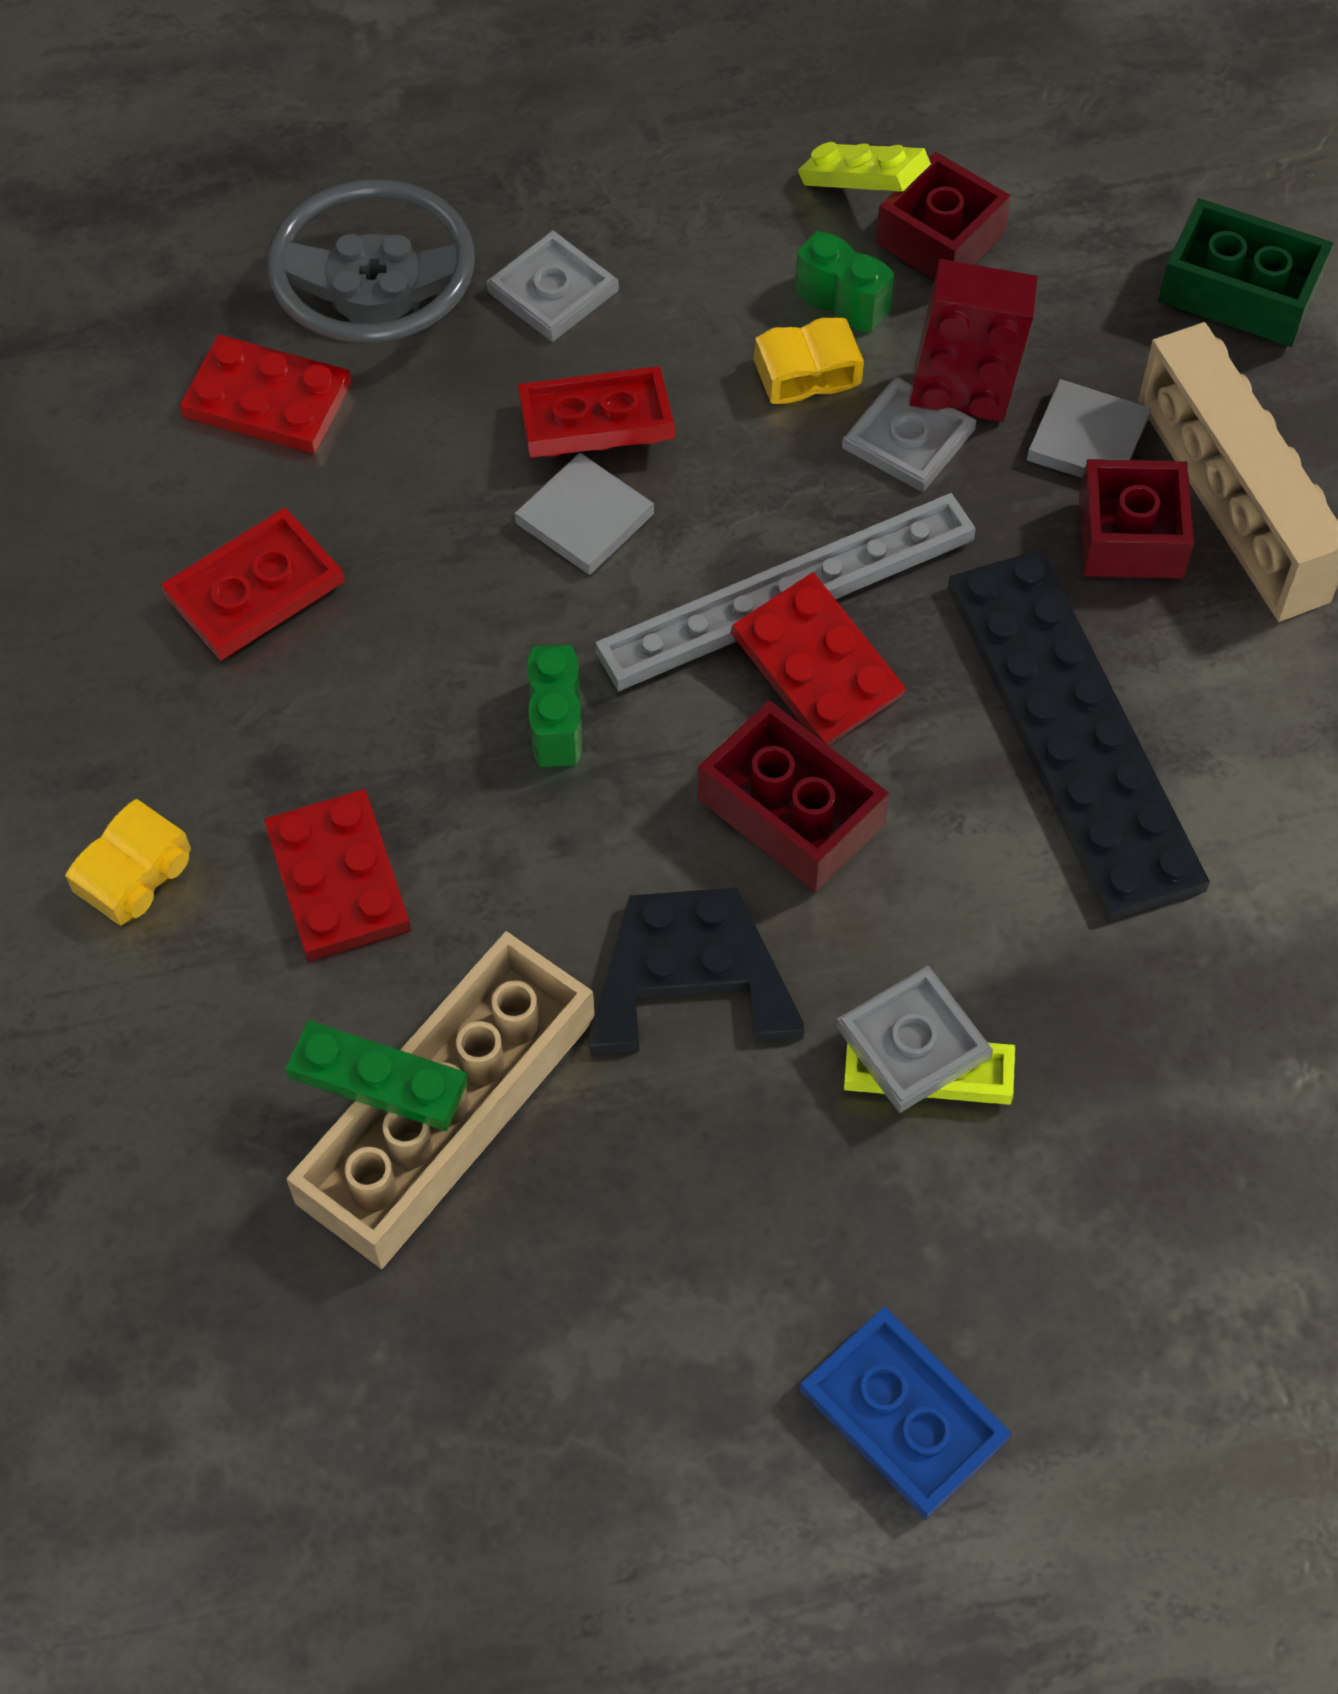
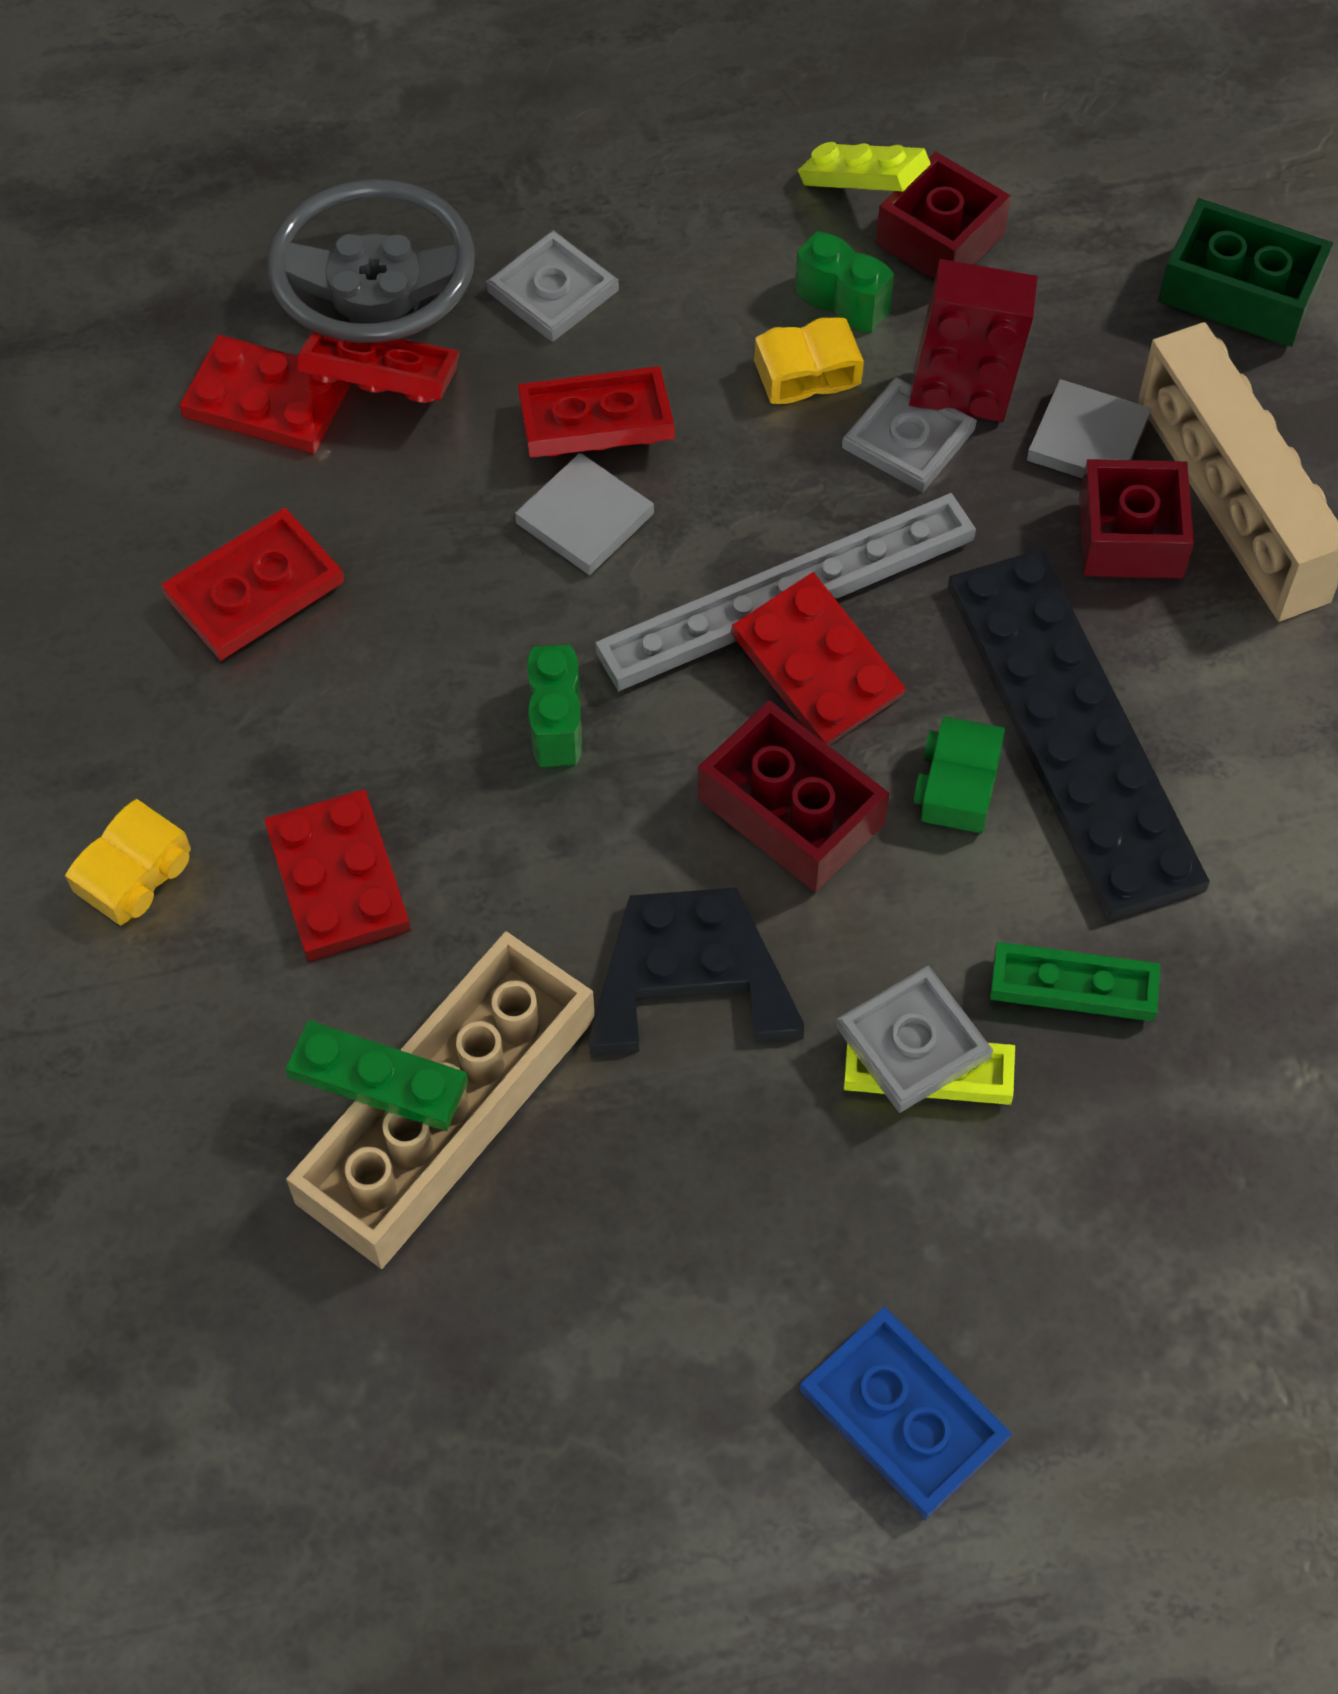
none -> red plate [297,332,460,403]
none -> green brick [914,716,1005,834]
none -> green plate [990,942,1161,1022]

